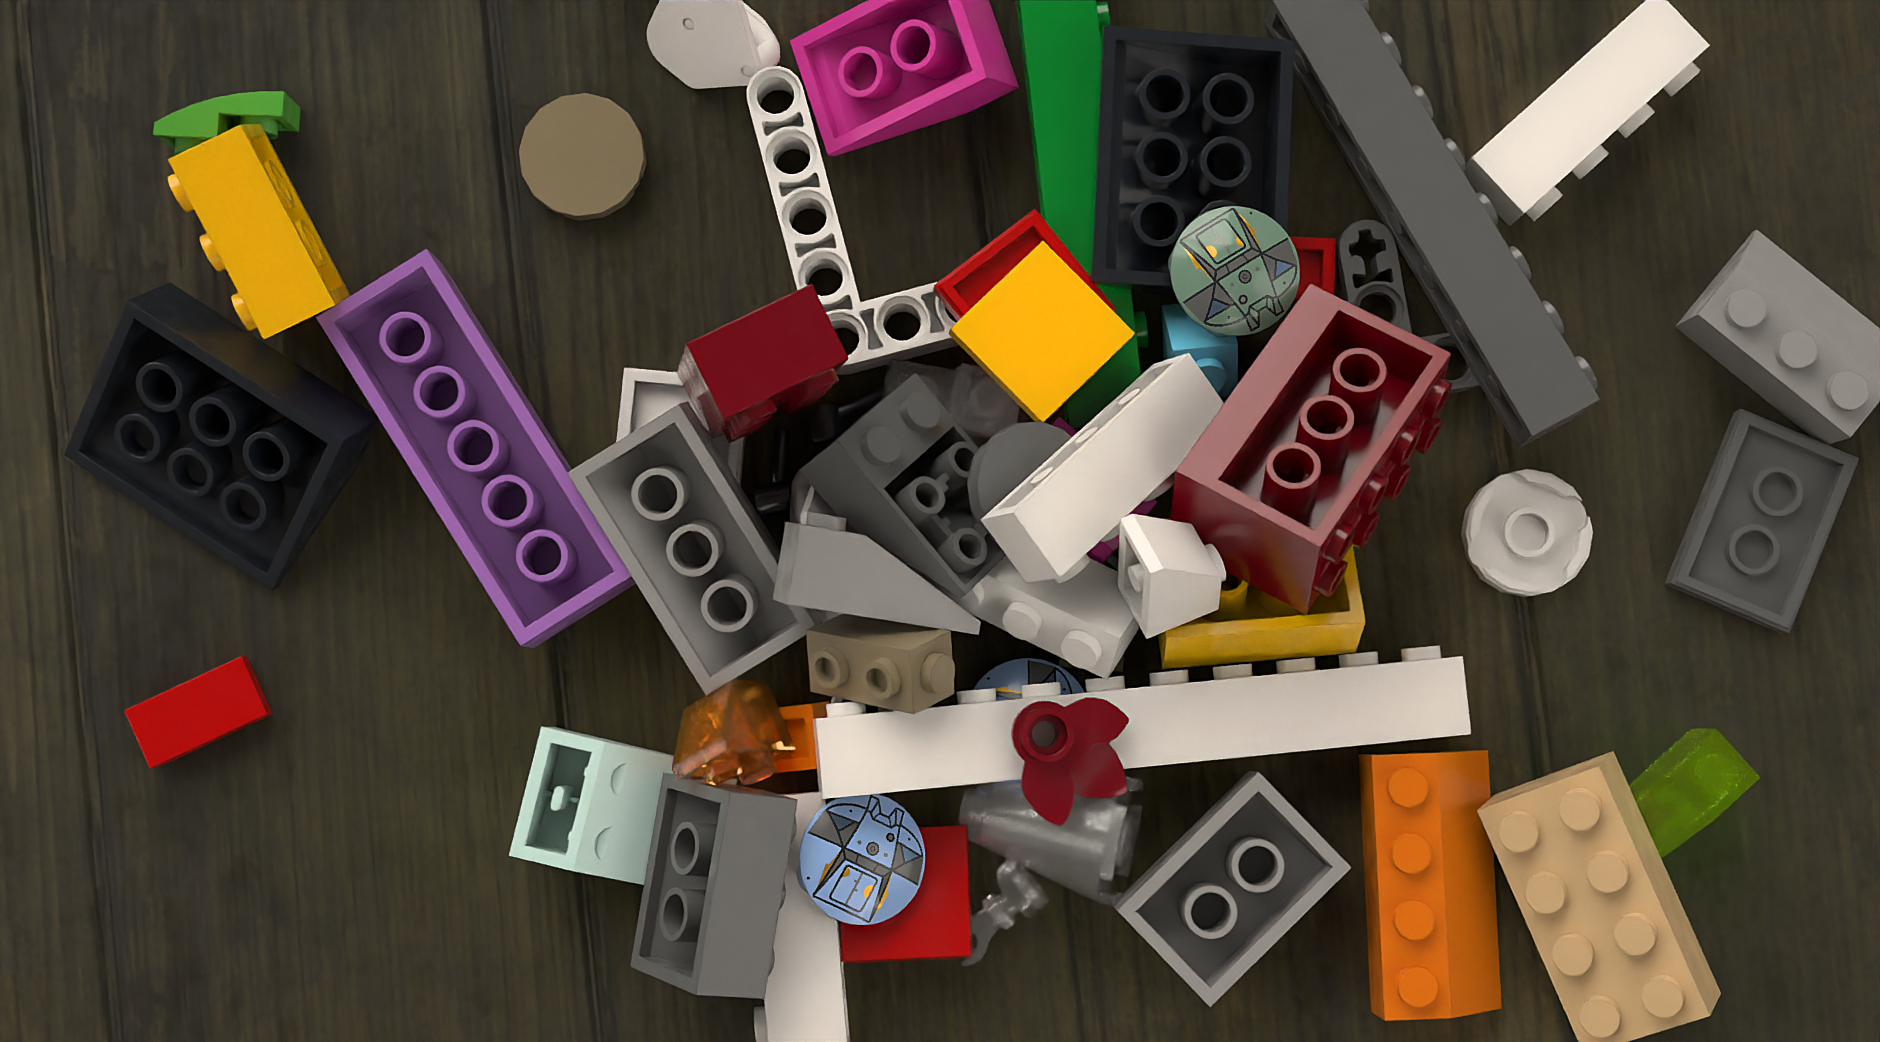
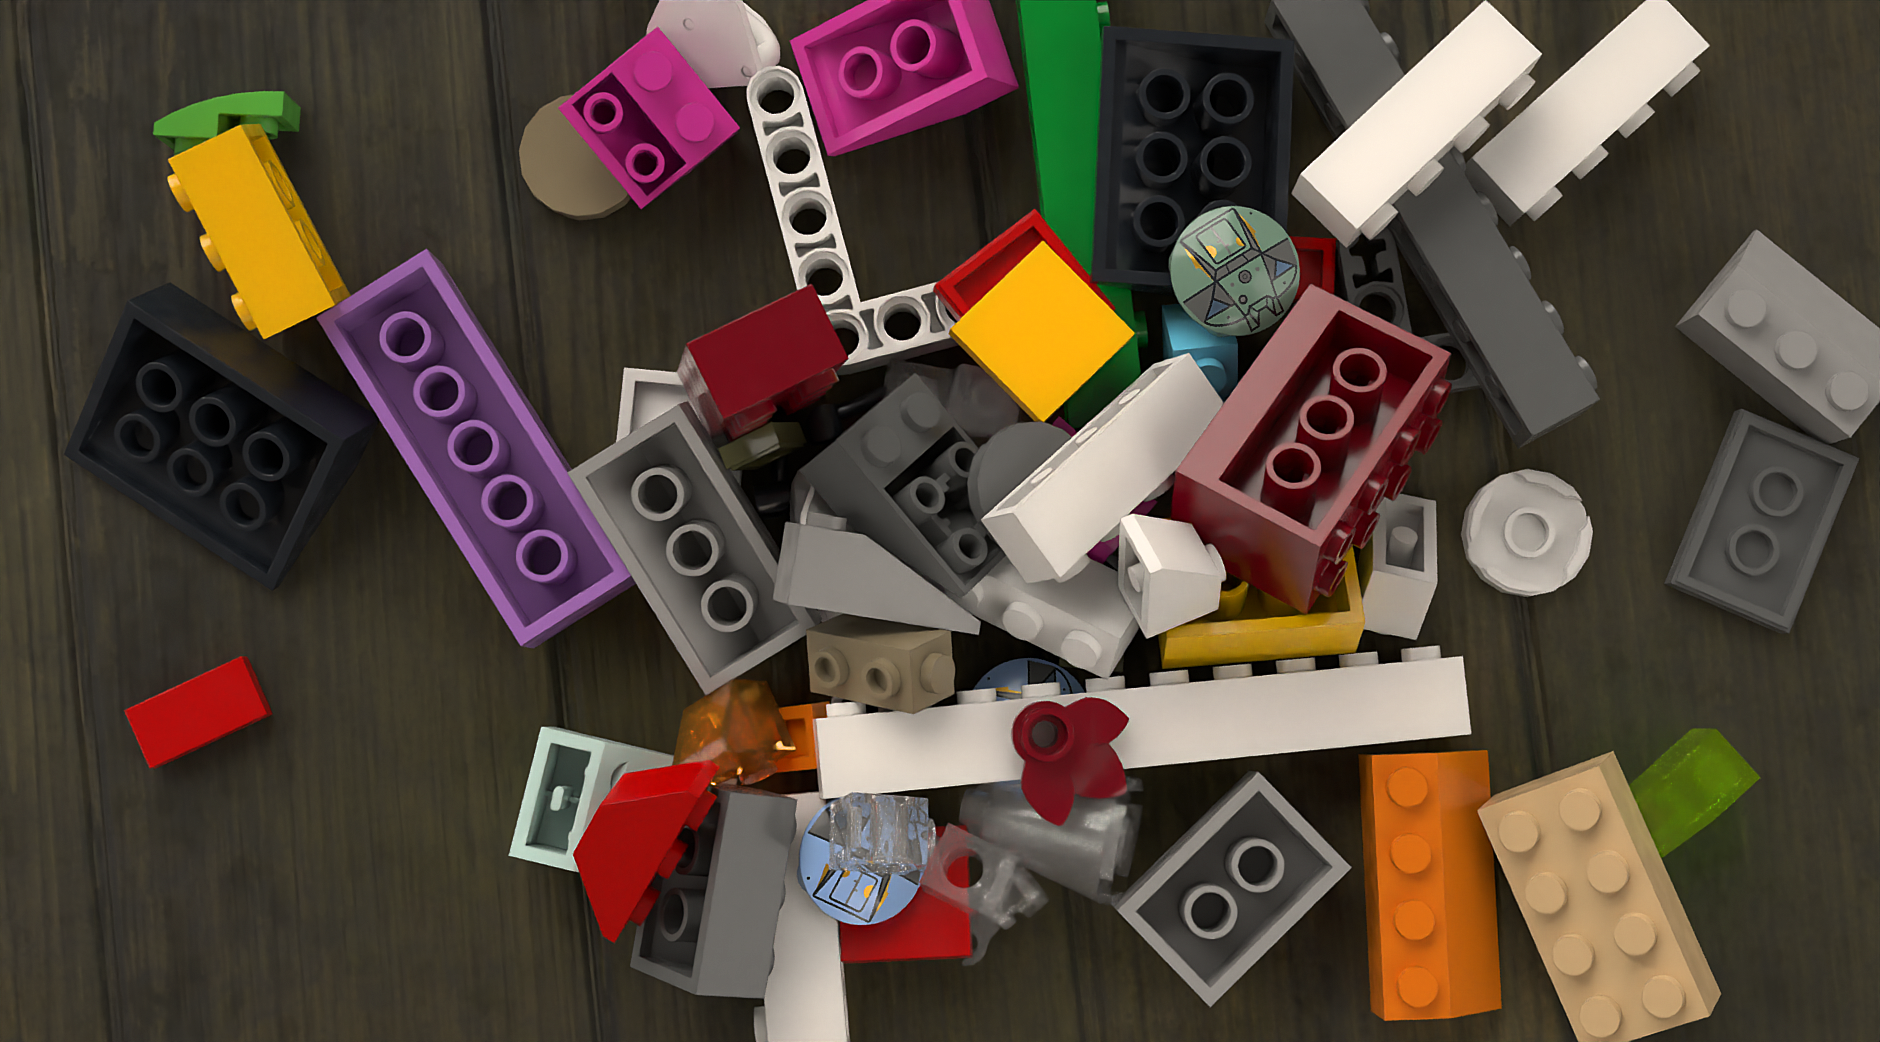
none -> dark pink slope [558,26,740,209]
none -> red slope [573,760,720,943]
none -> olive tile [718,422,807,471]
none -> clear brick [829,792,936,875]
none -> clear brick [915,823,1022,926]
none -> white brick [1291,0,1542,248]
none -> white slope [1357,494,1437,640]

